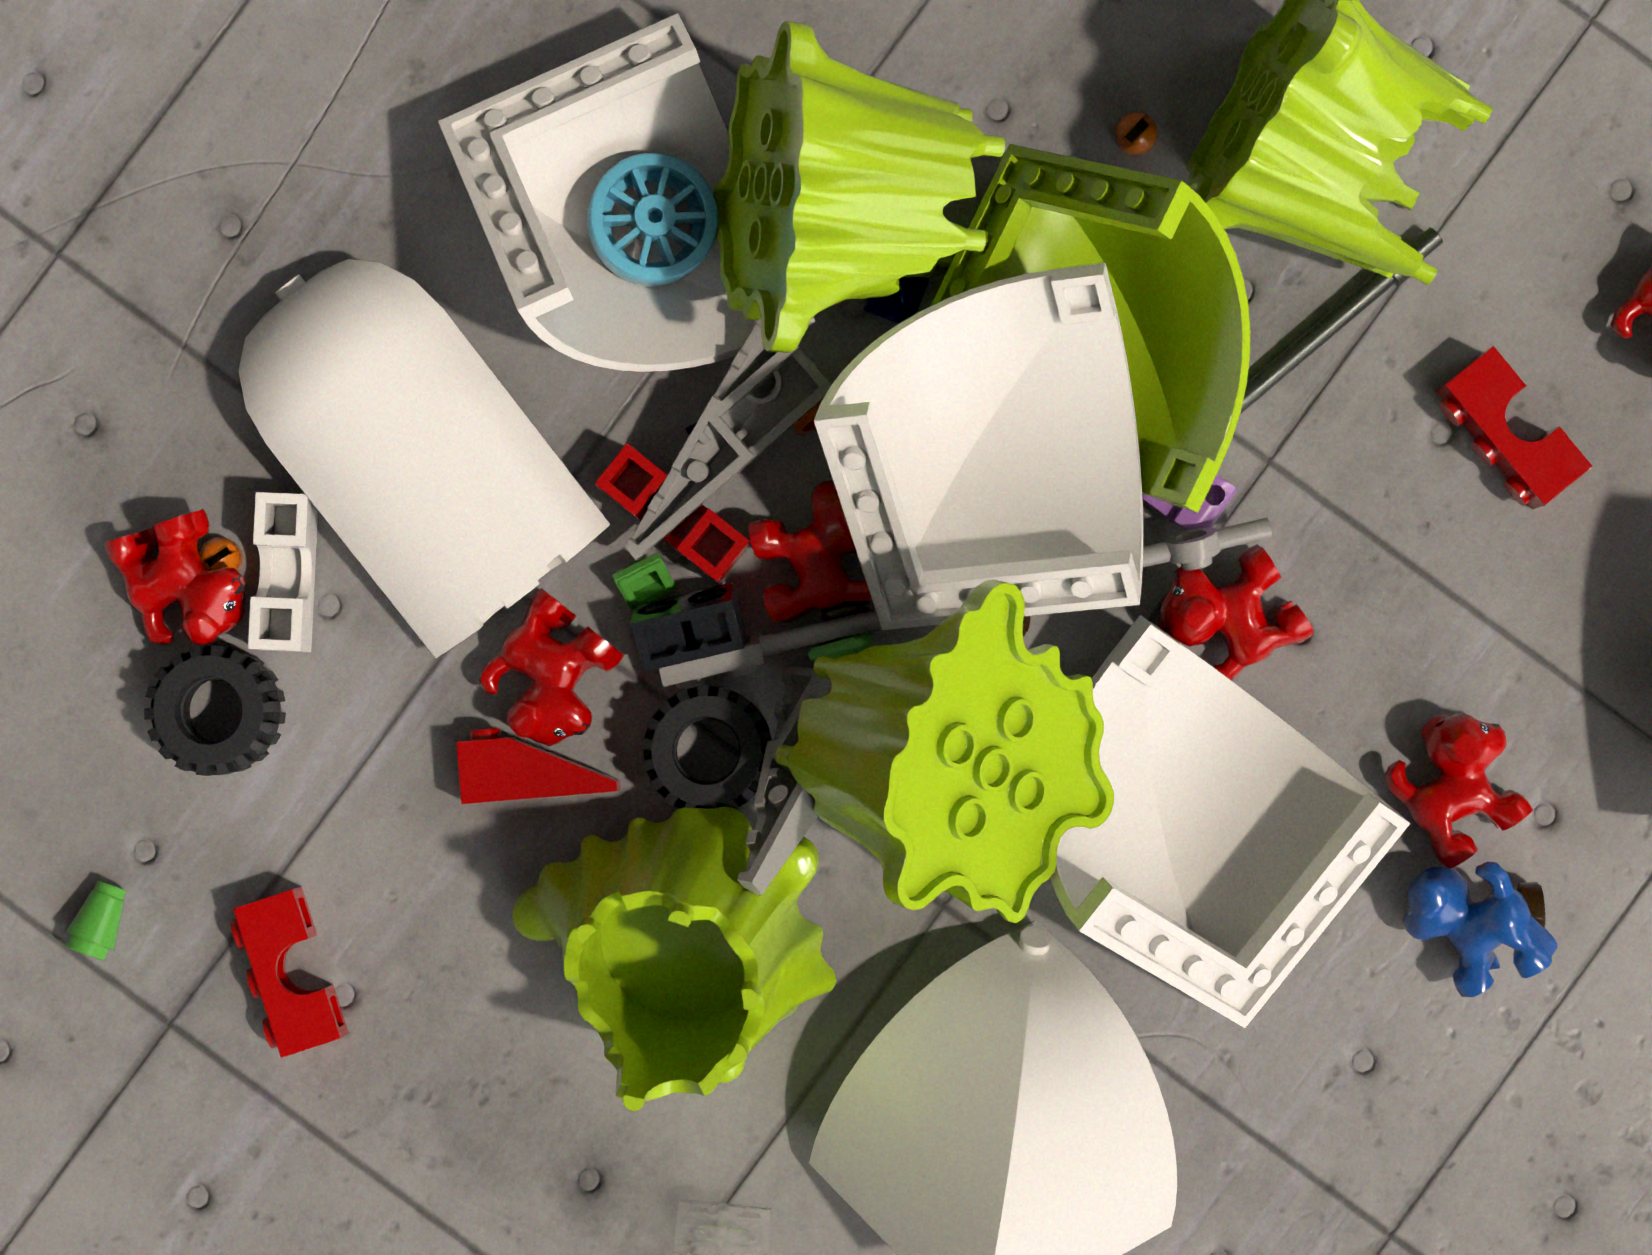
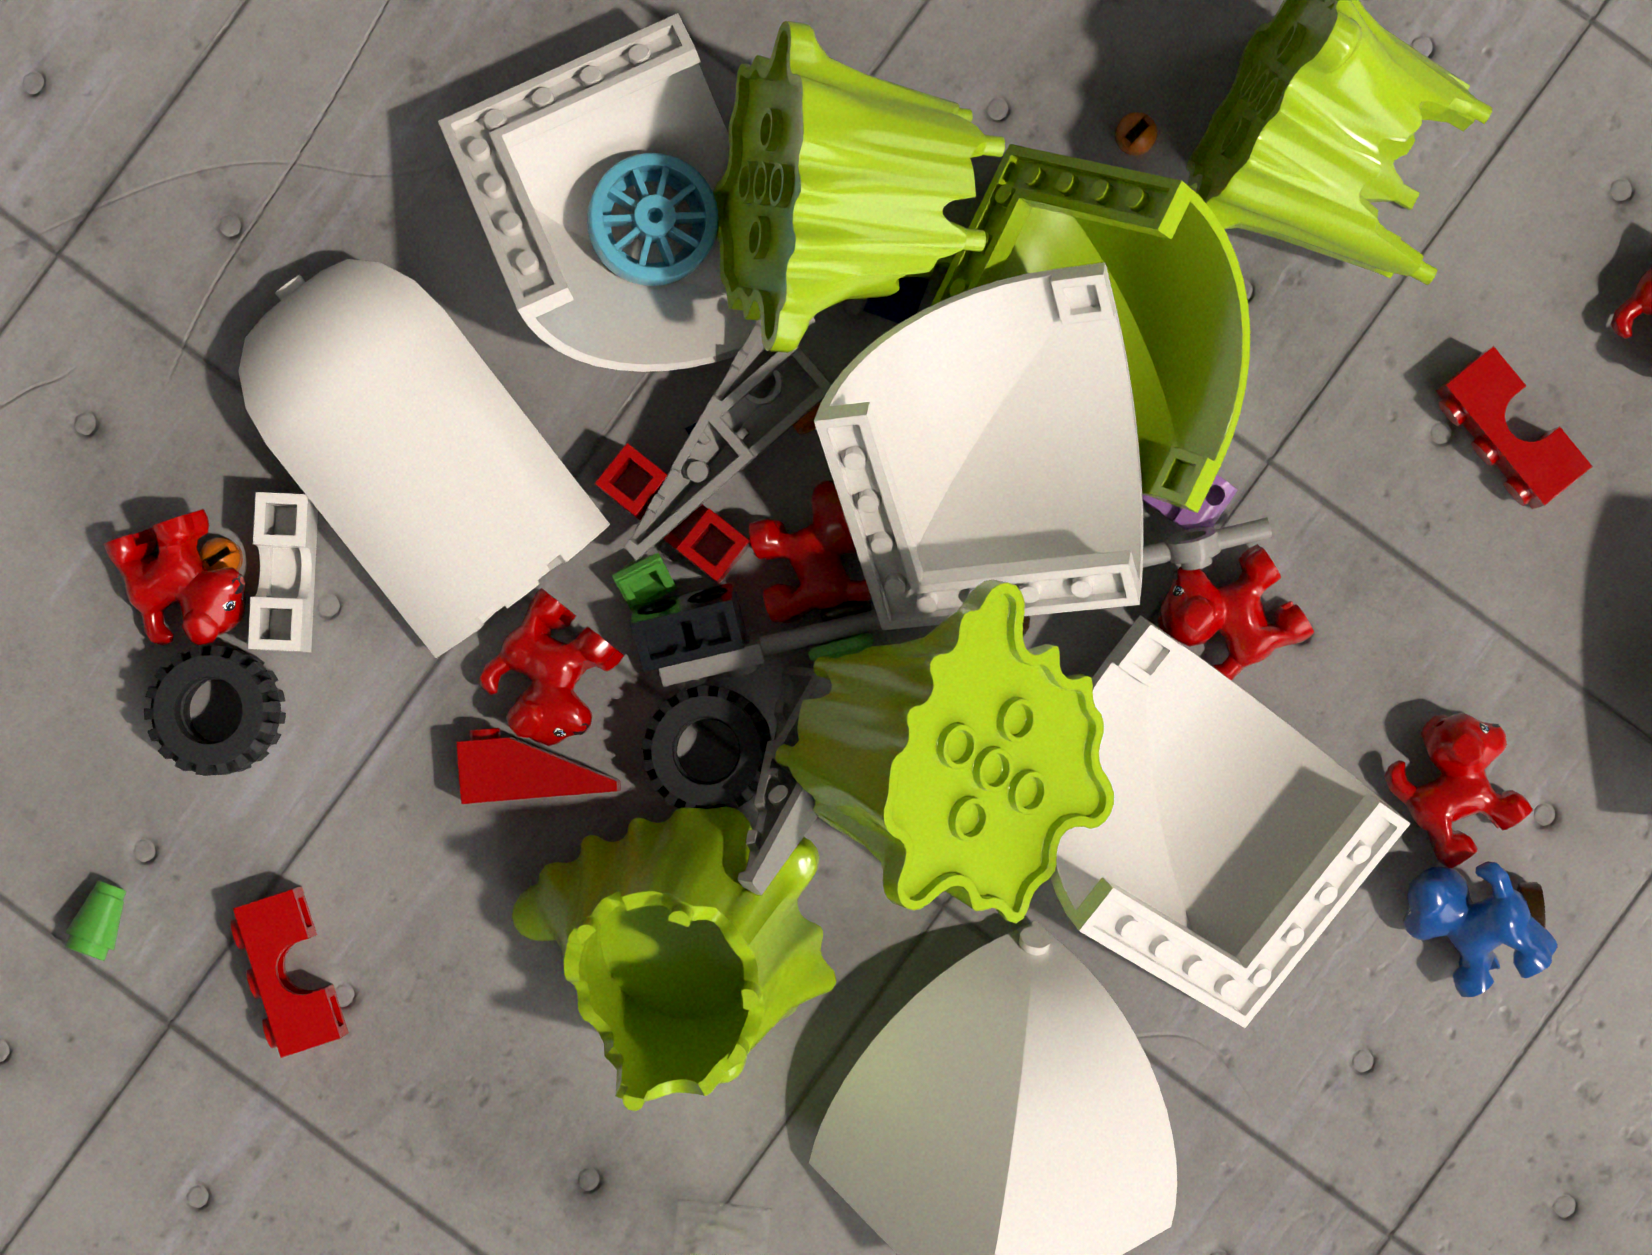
pearl dark grey bar [1240,227,1443,414] -> none

